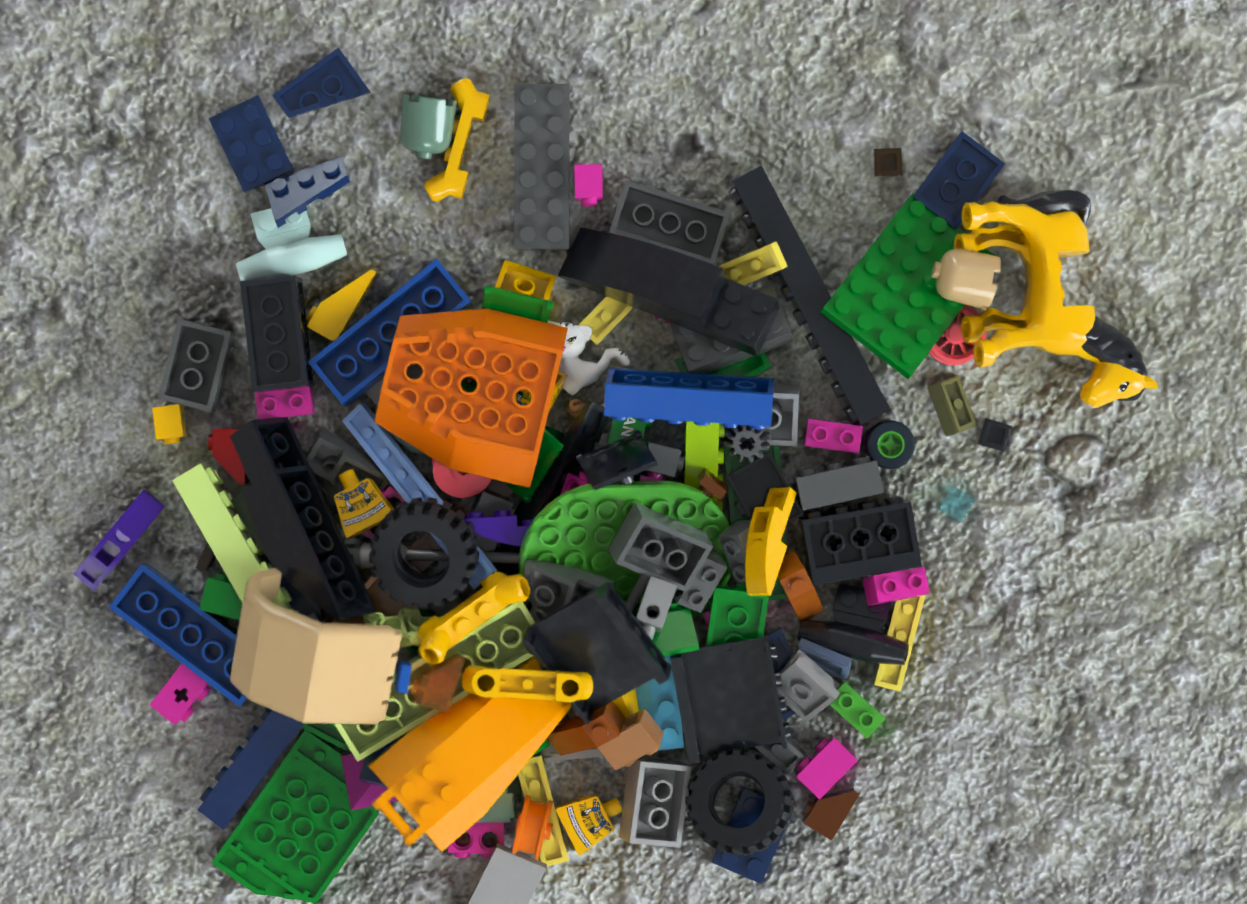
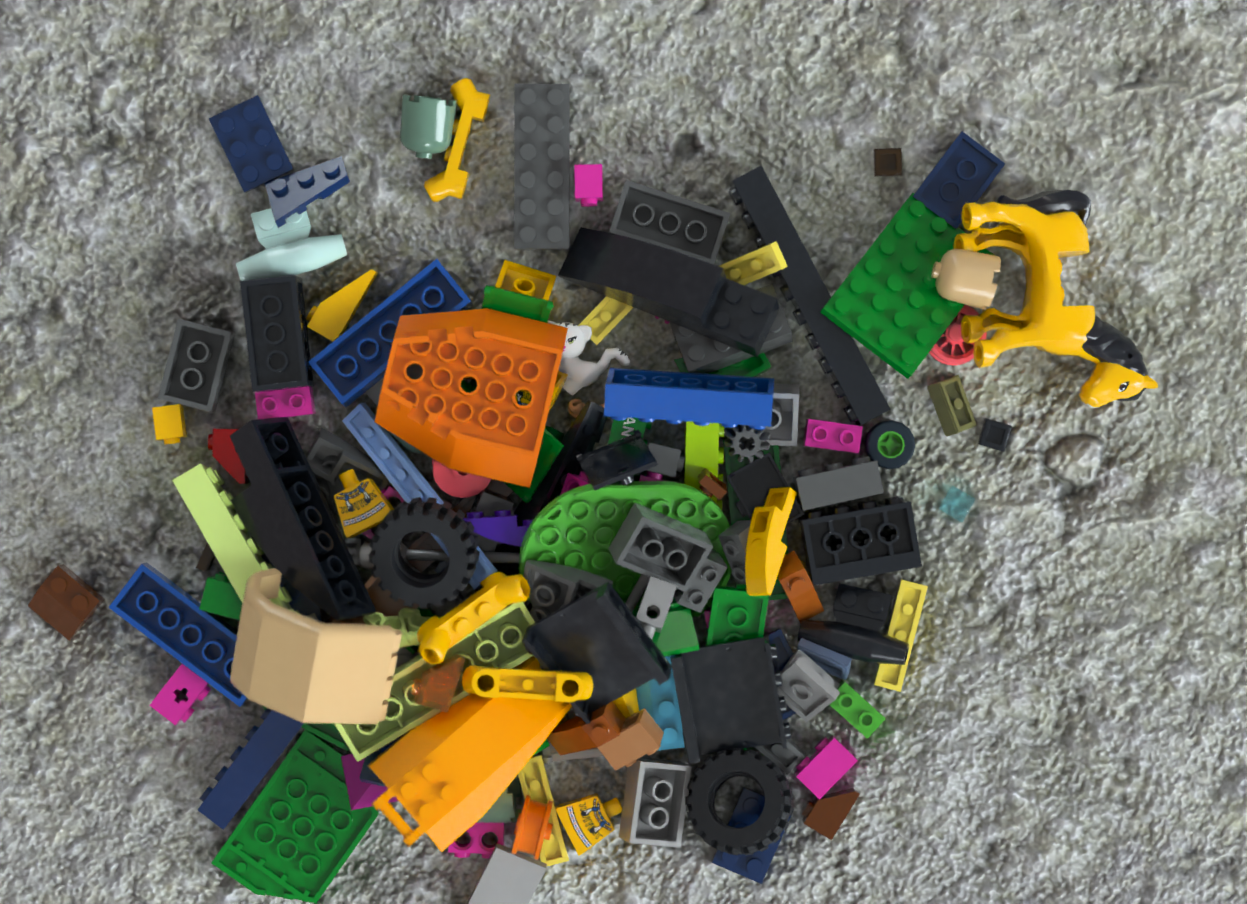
dark purple slope [73,489,165,591] -> none
dark blue wing [272,47,371,118] -> none
blue tile [394,661,412,694] -> none
dark pink brick [863,567,930,606] -> none
none -> reddish brown slope [28,564,105,641]

